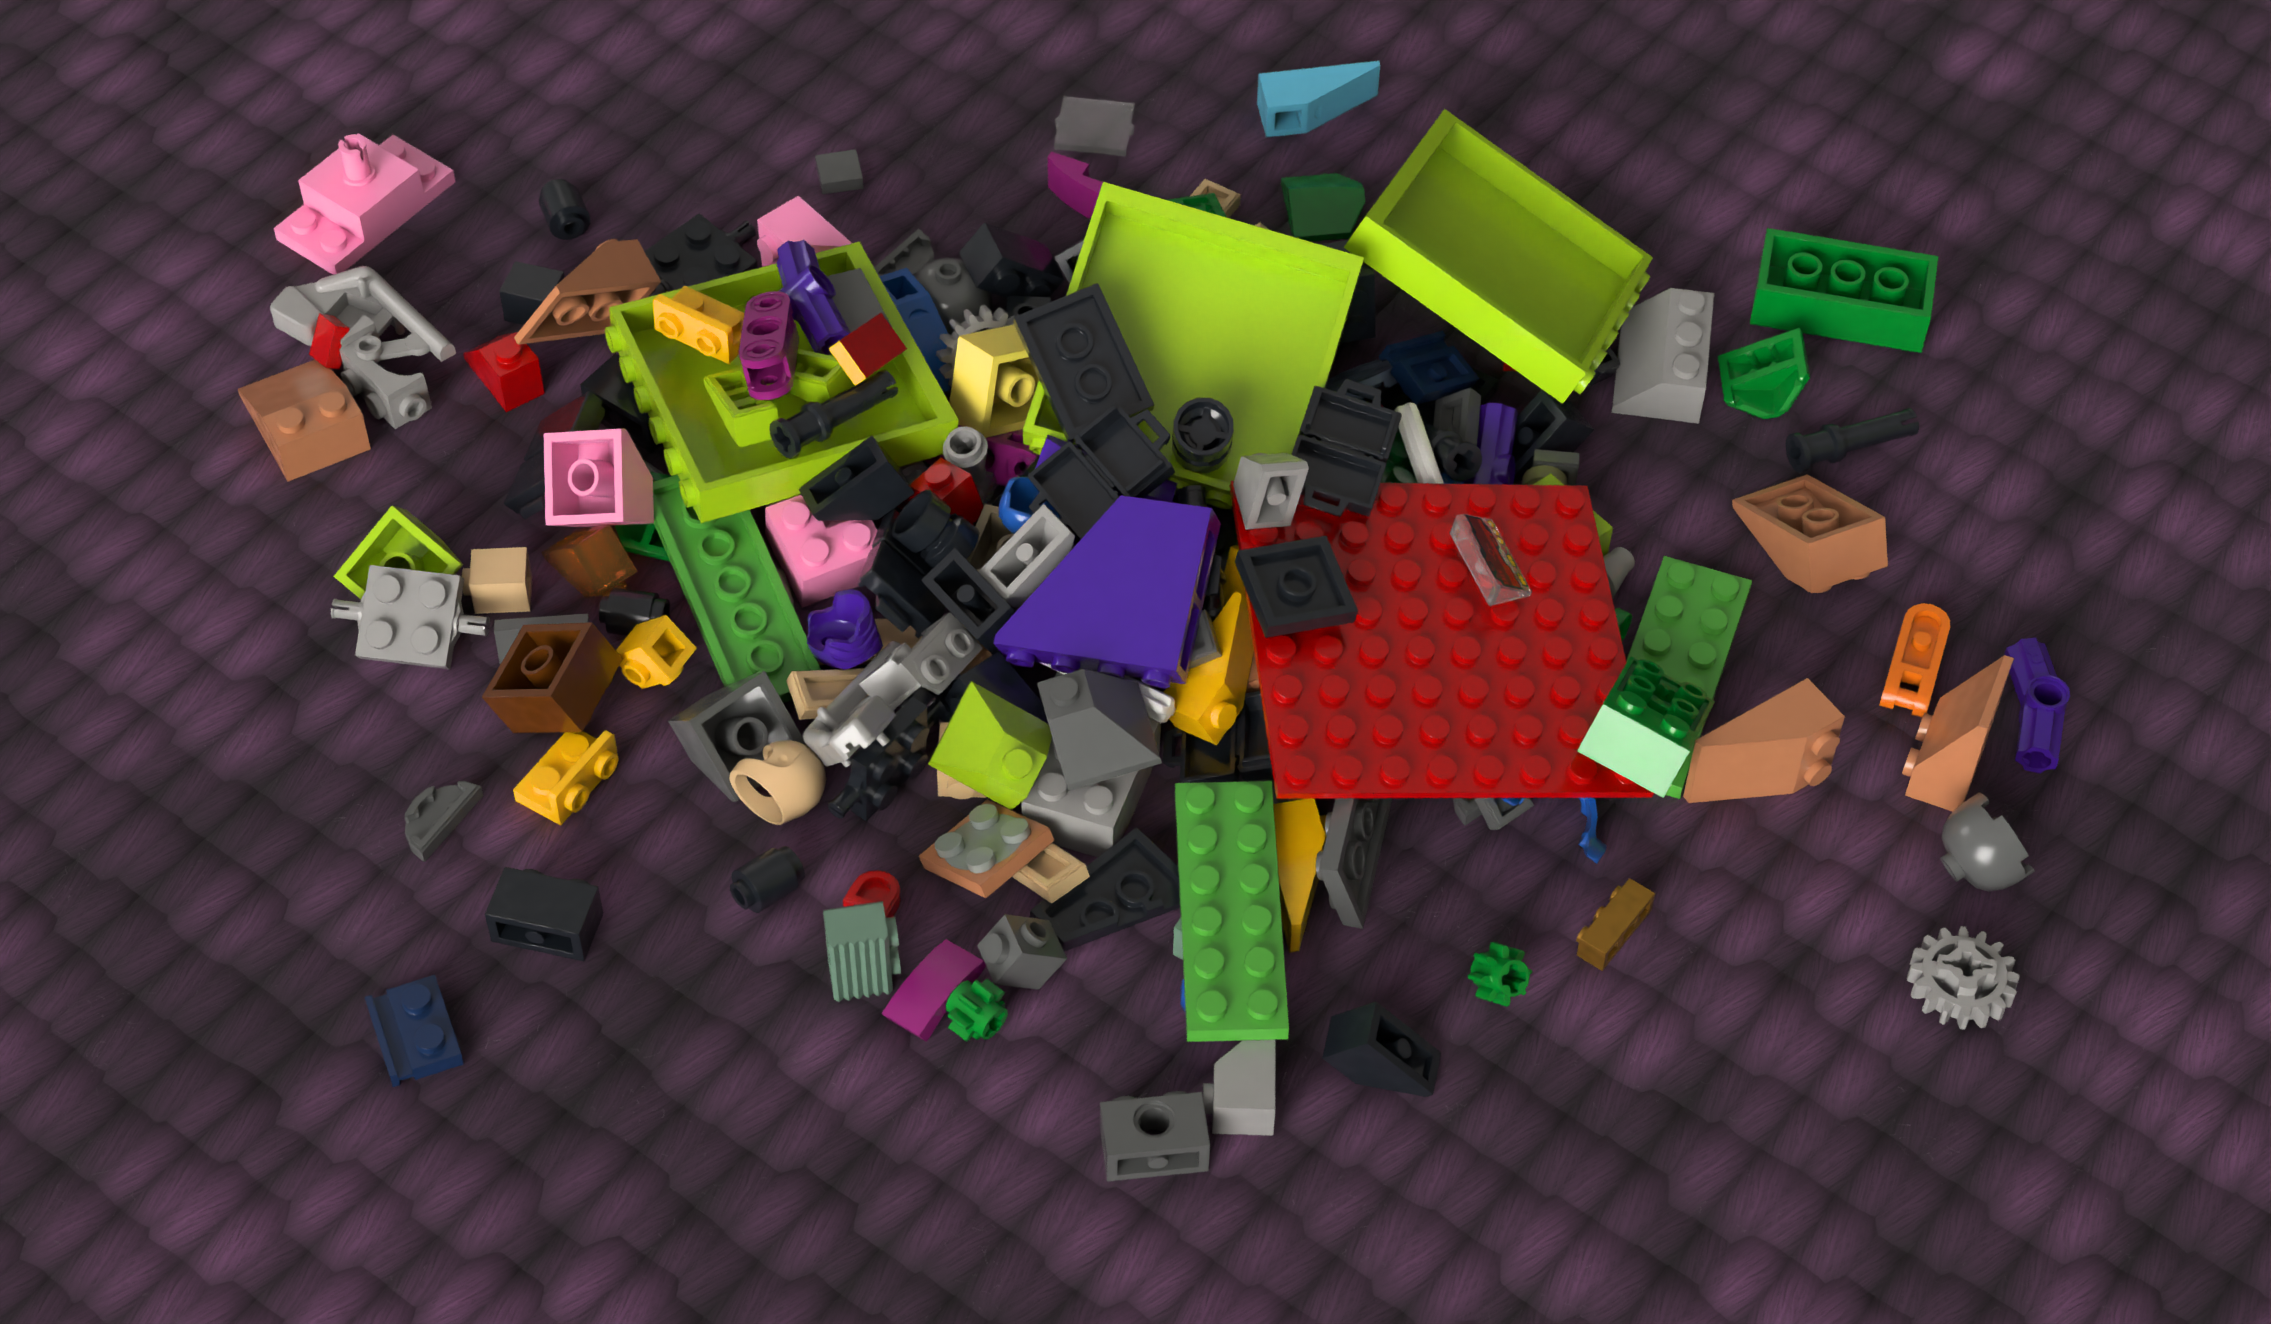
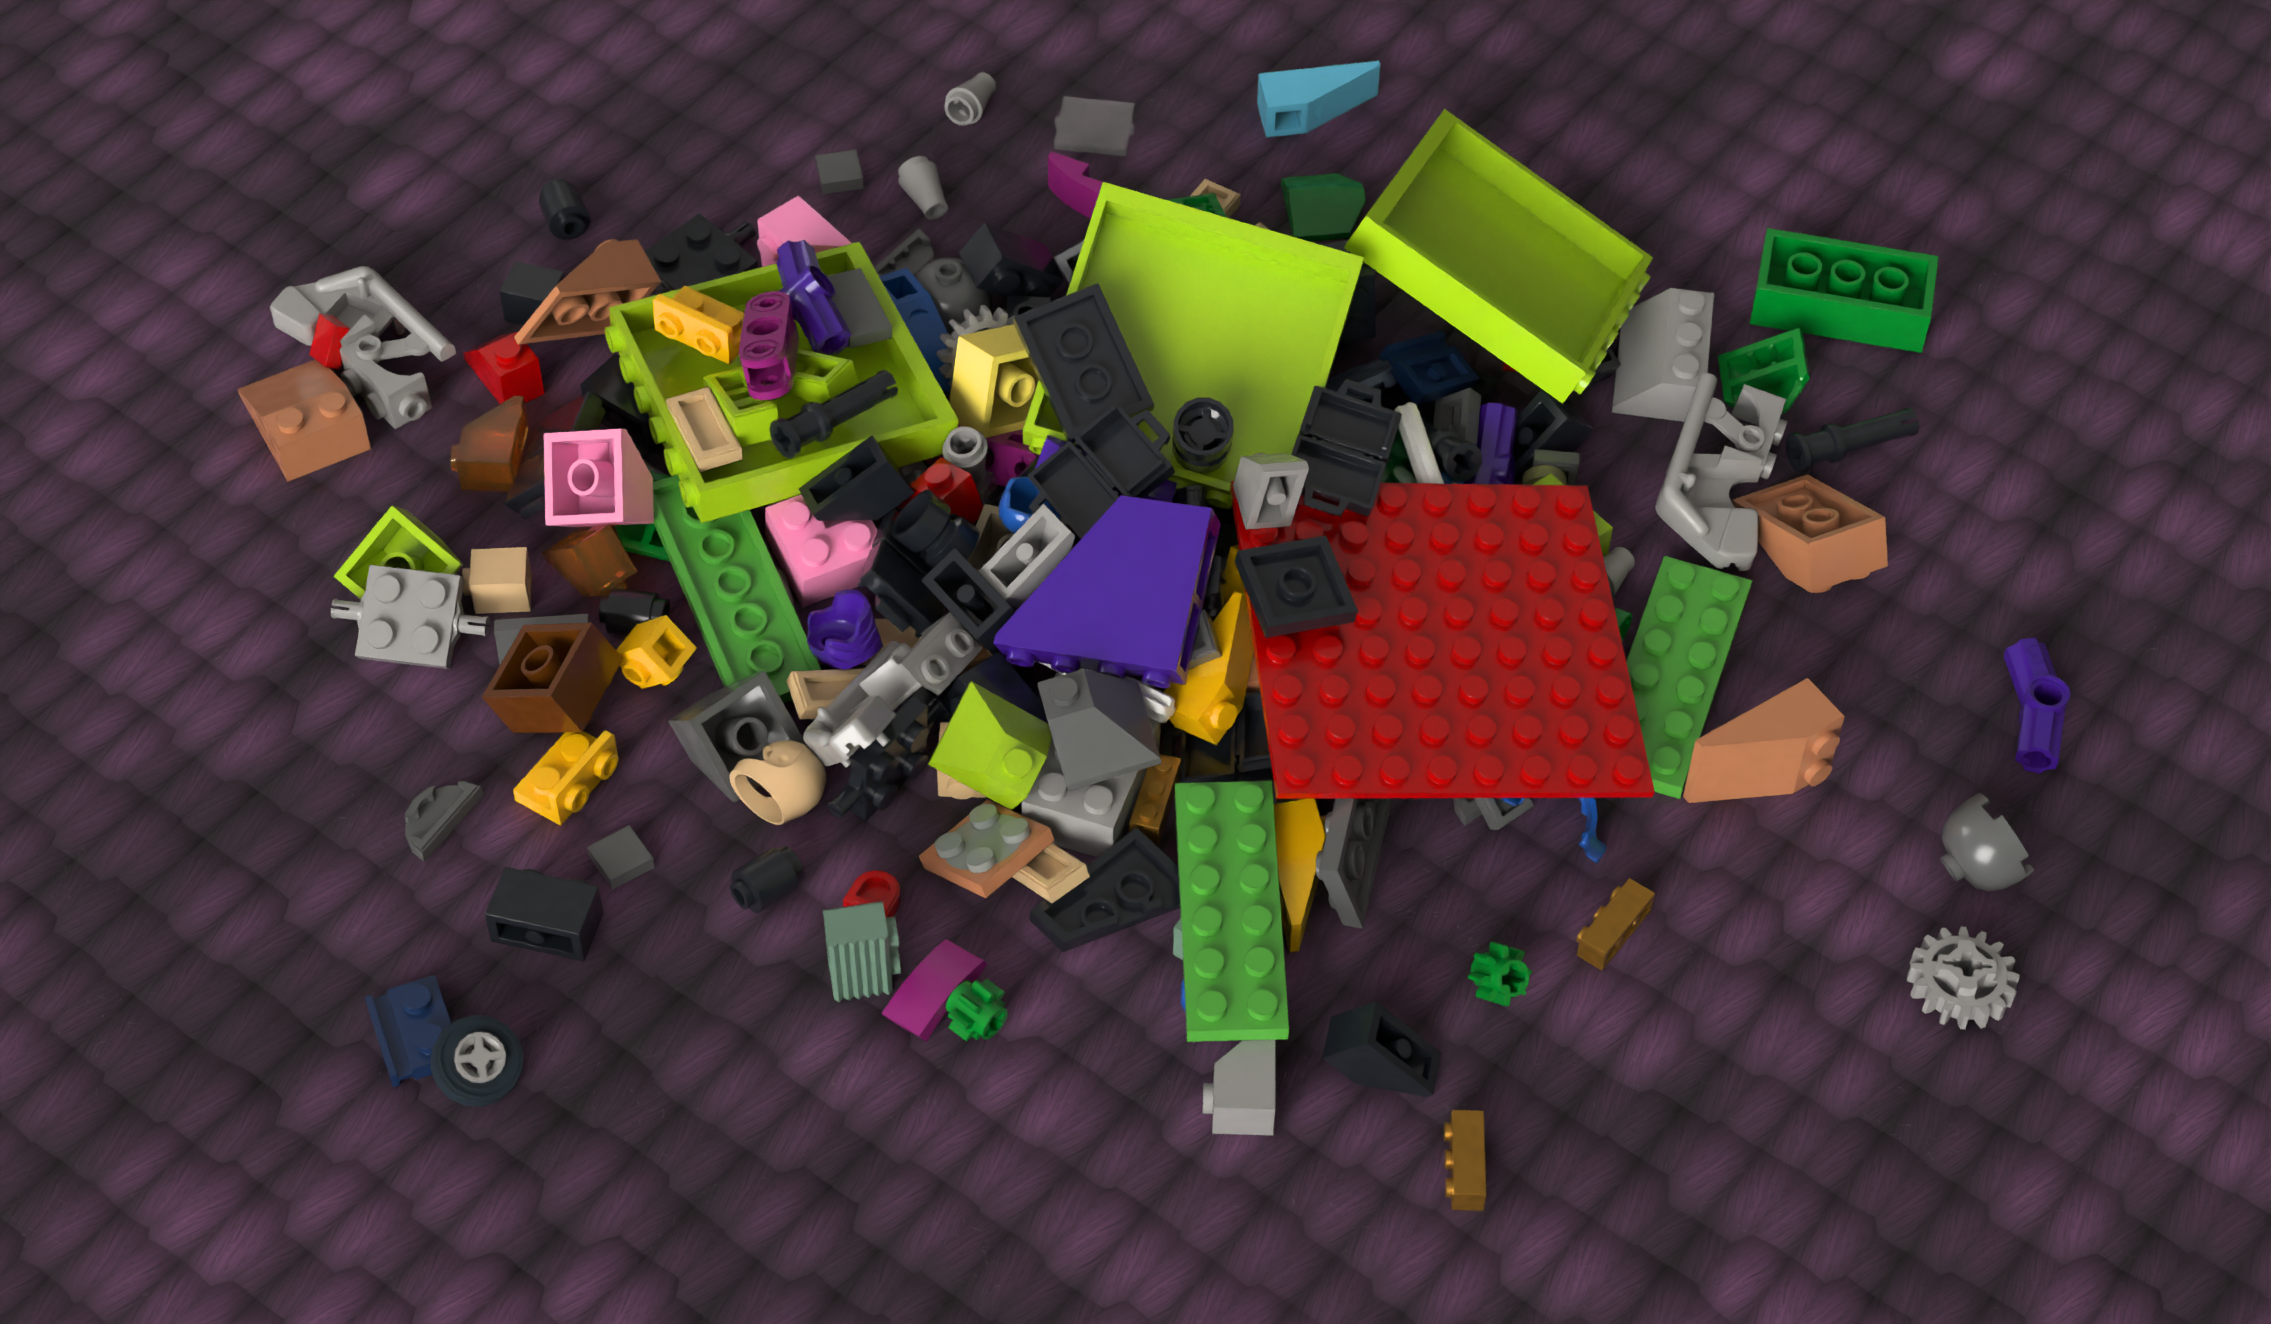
bright pink brick [274,133,455,275] -> none
red tile [829,313,907,386] -> none
dark grey brick [977,914,1067,989] -> none
dark grey brick [1100,1091,1210,1182] -> none
clear slope [1450,514,1532,606] -> none
green slope [1577,656,1715,798] -> none
orange plate [1879,603,1950,718] -> none
nougat slope [1902,655,2014,812] -> none
none -> black wheel [430,1015,523,1107]
none -> clear orange slope [451,396,529,492]
none -> dark grey tile [587,825,655,890]
none -> tan tile [666,387,743,472]
none -> light grey cone [898,156,948,220]
none -> light grey cone [944,72,996,126]
none -> pearl gold piece [1129,754,1181,846]
none -> pearl gold piece [1444,1110,1486,1211]
none -> light grey piece [1655,373,1787,571]

